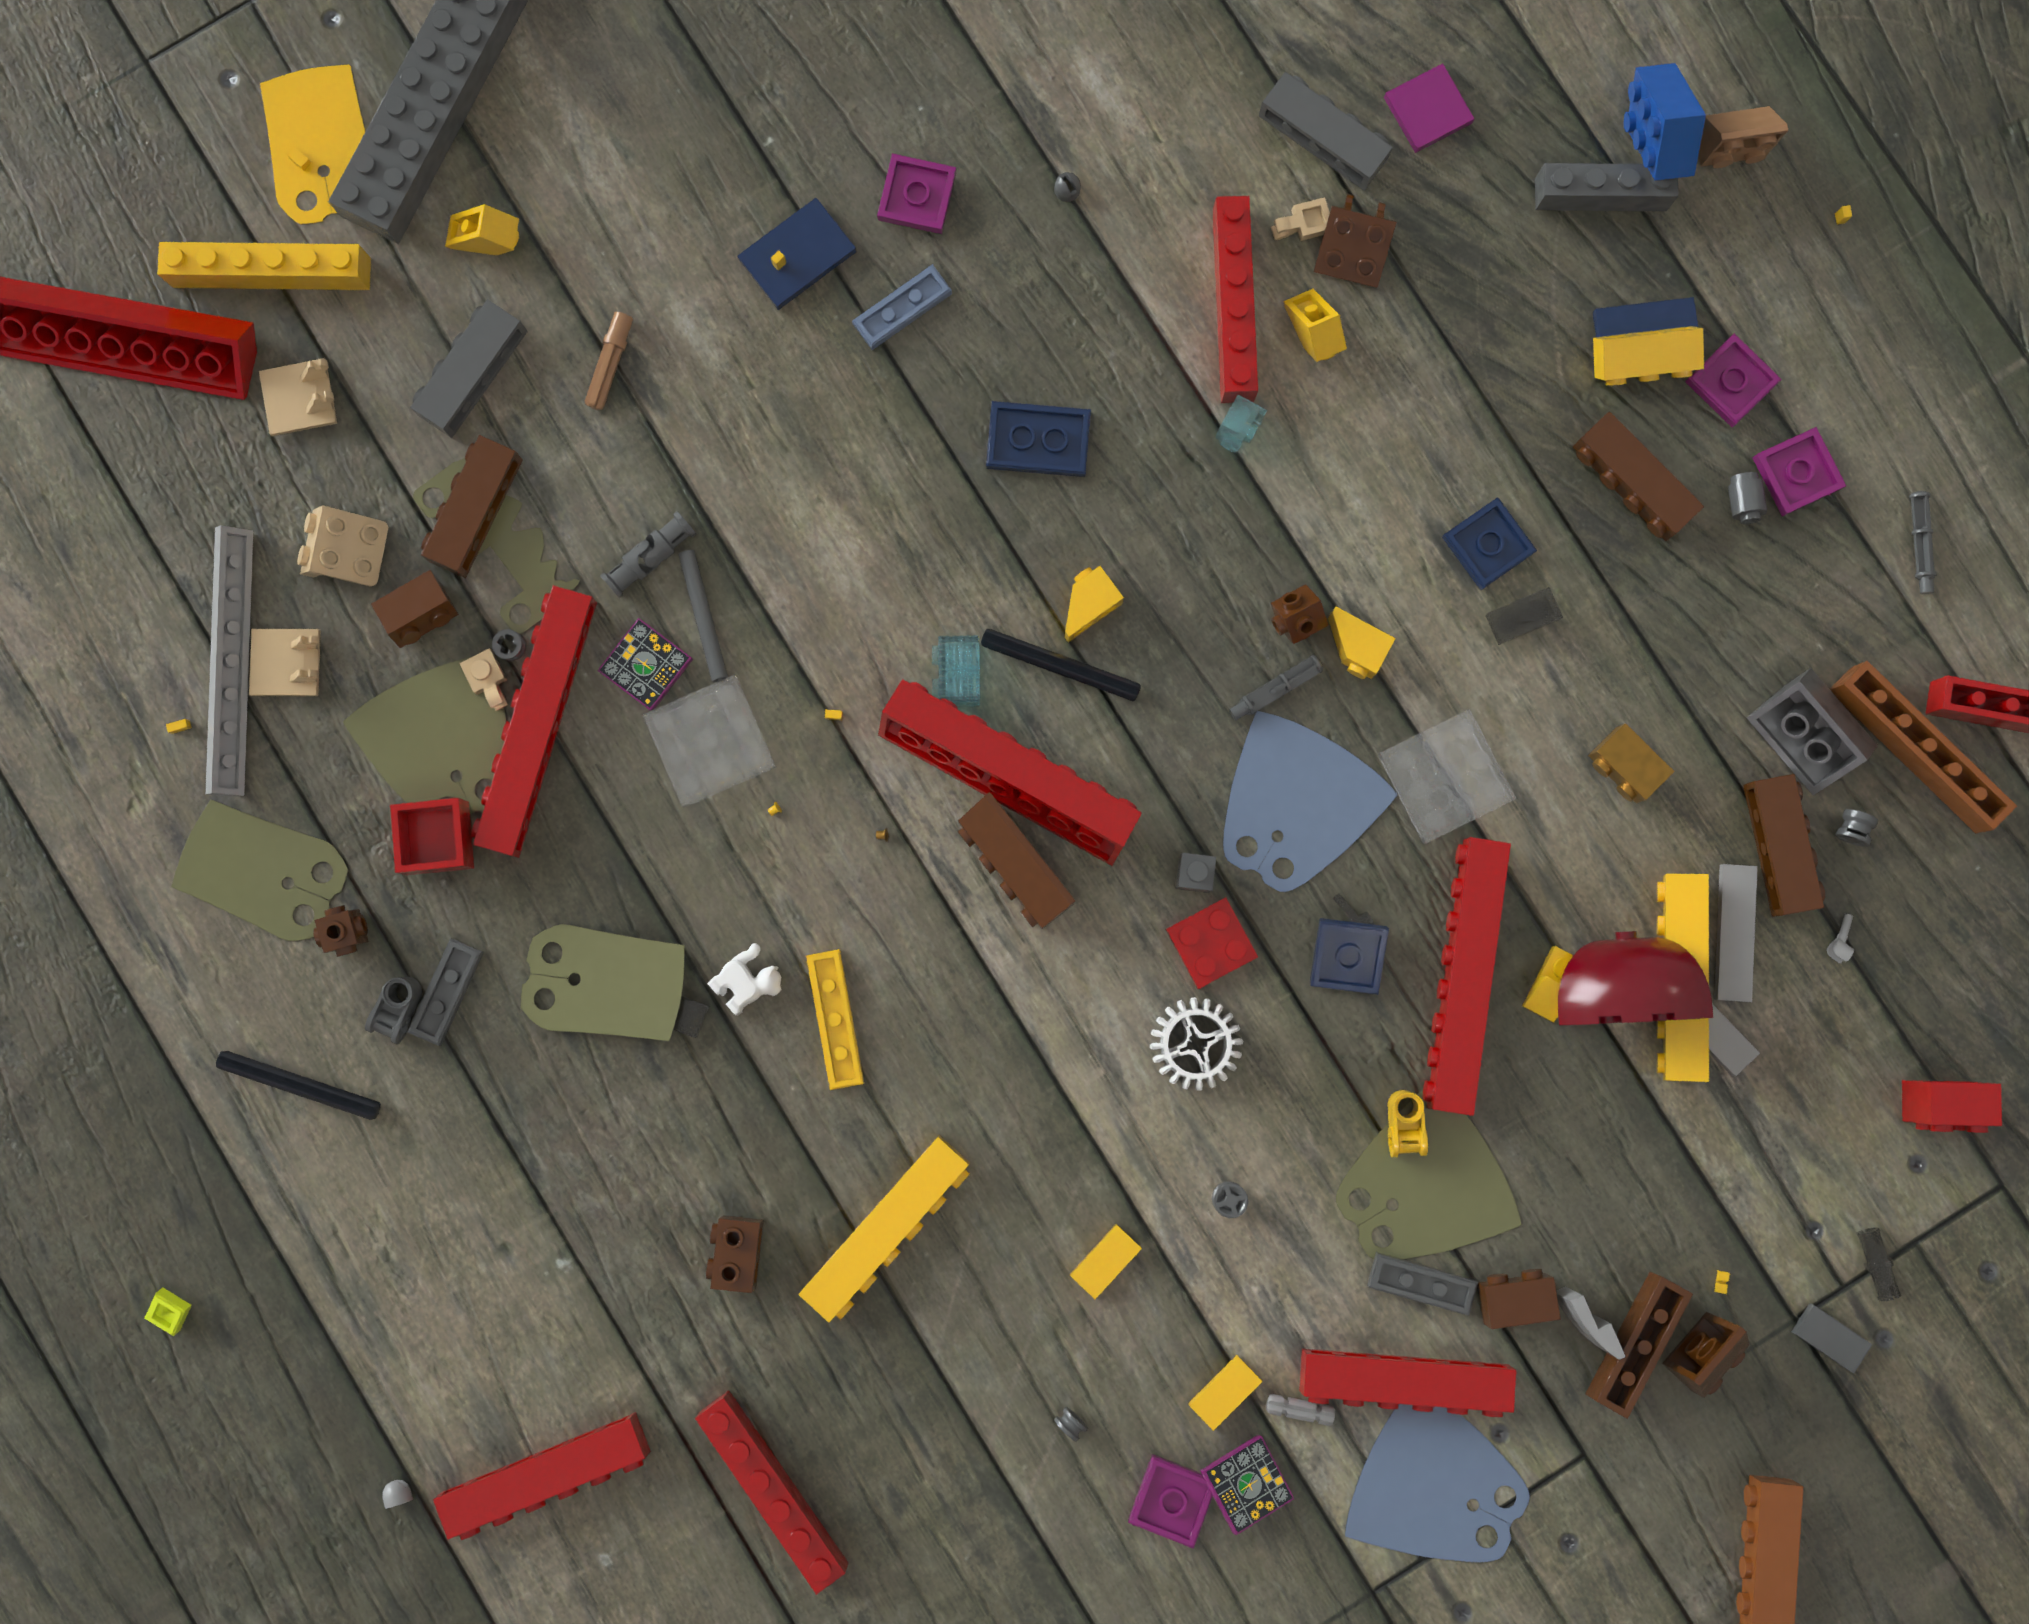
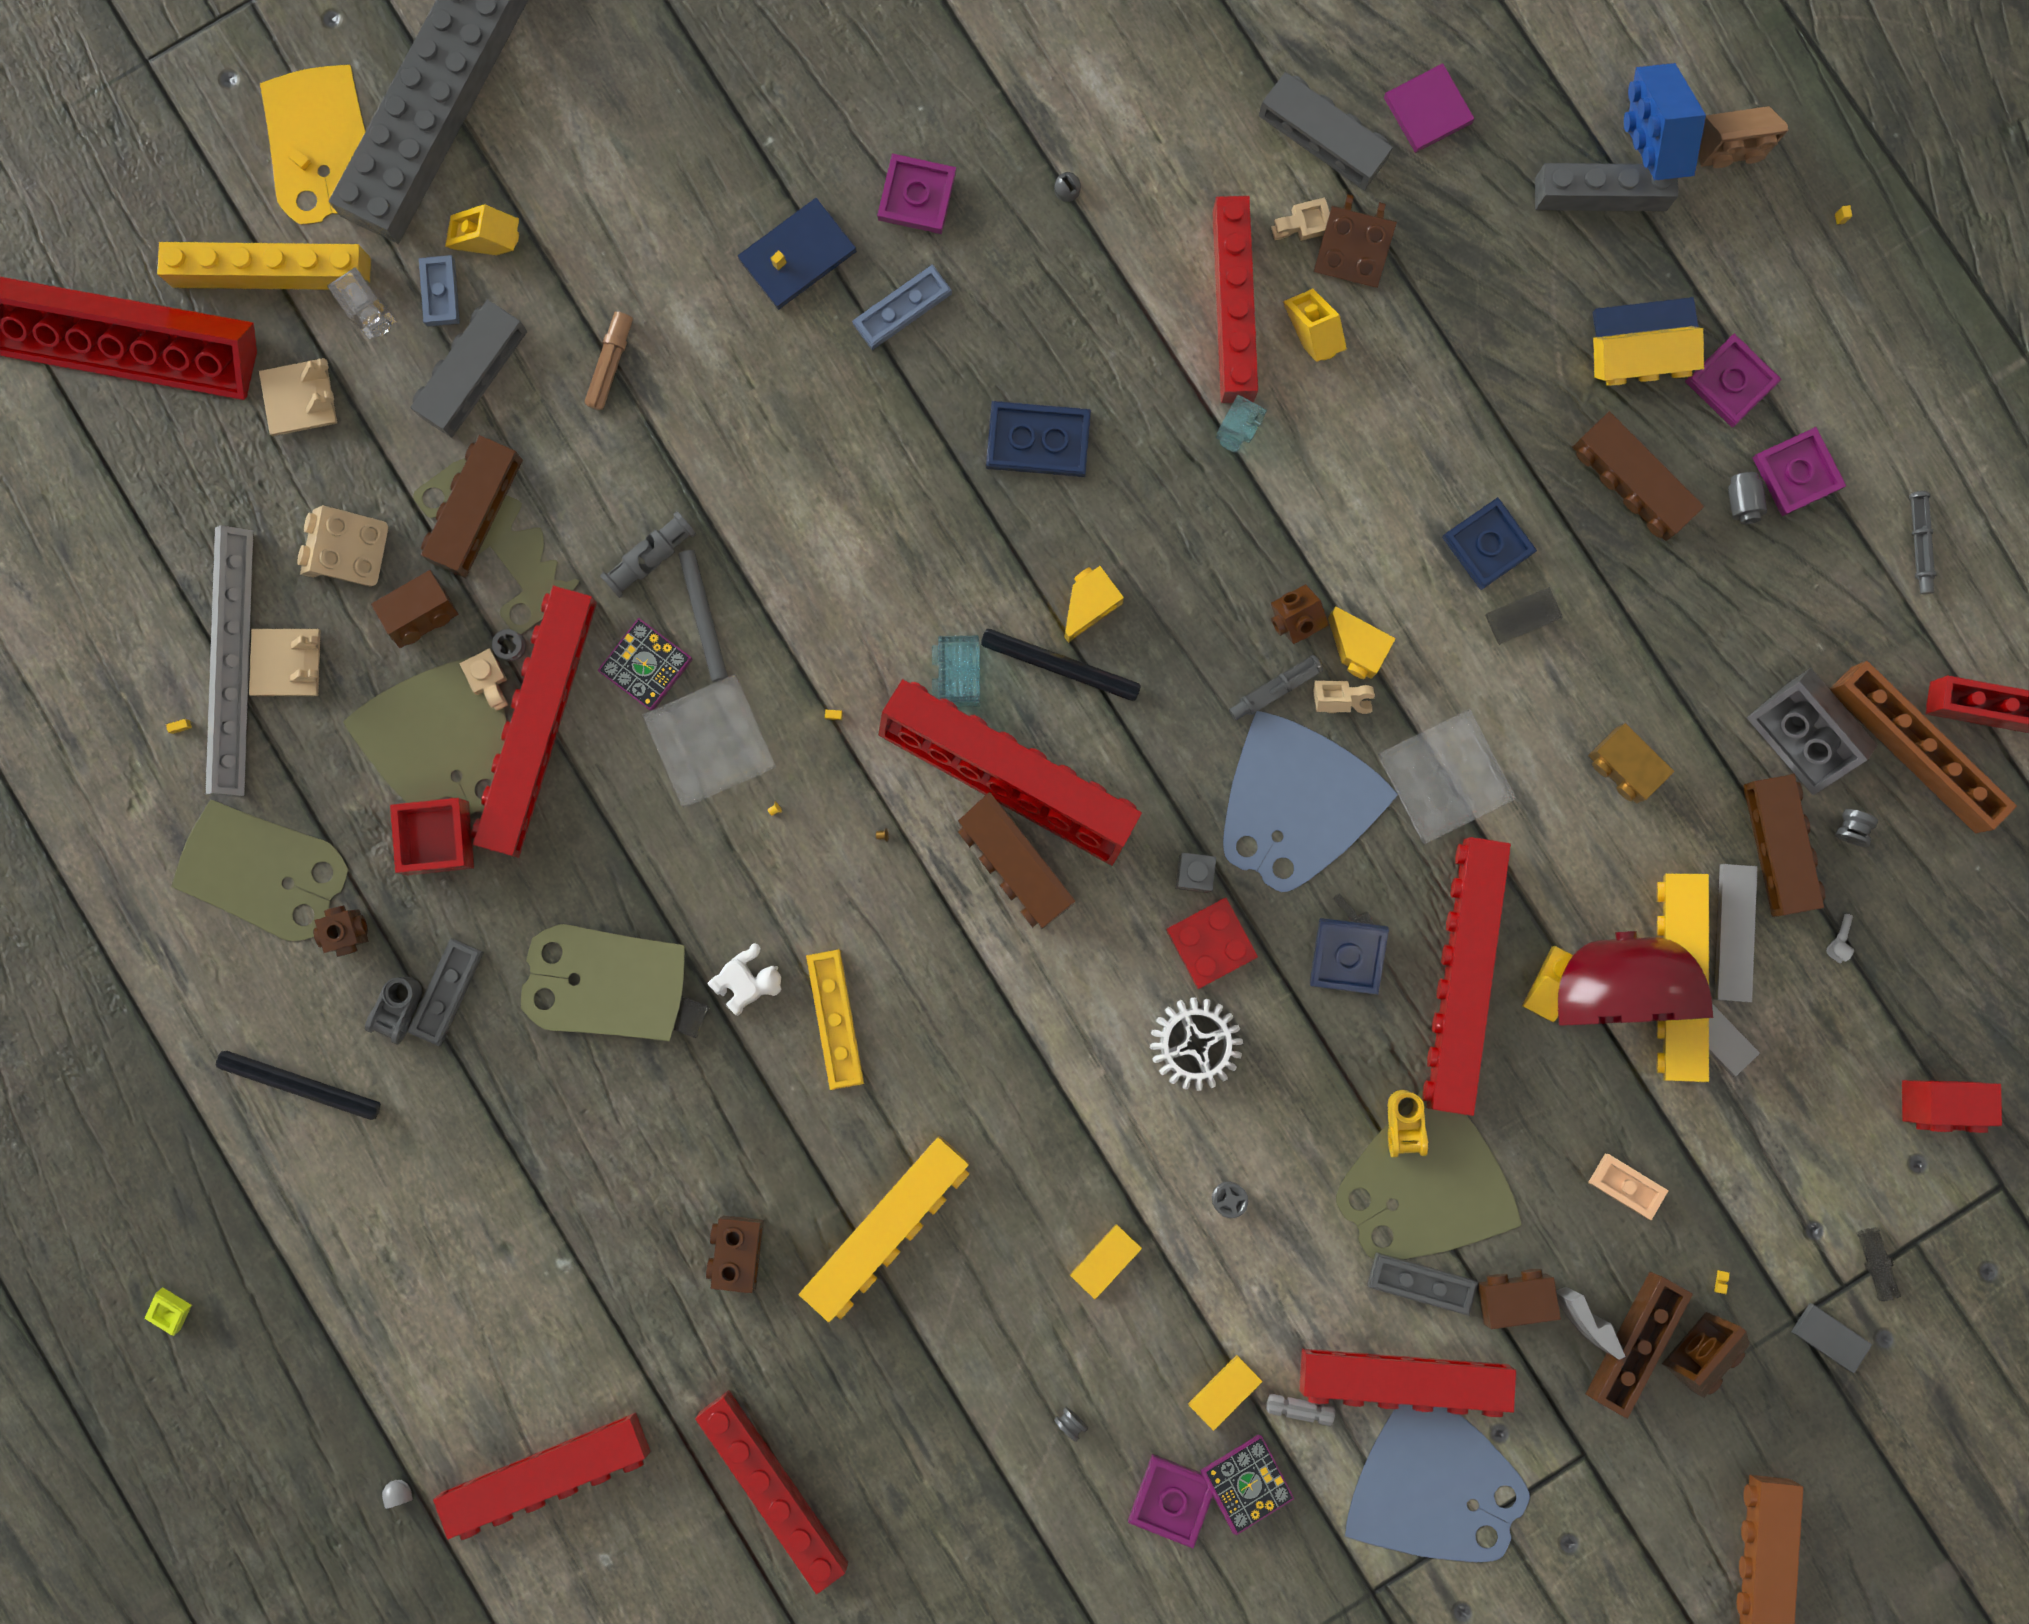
none -> clear brick [327,267,397,339]
none -> sand blue plate [419,255,460,327]
none -> tan plate [1313,681,1375,714]
none -> light nougat plate [1588,1153,1669,1220]

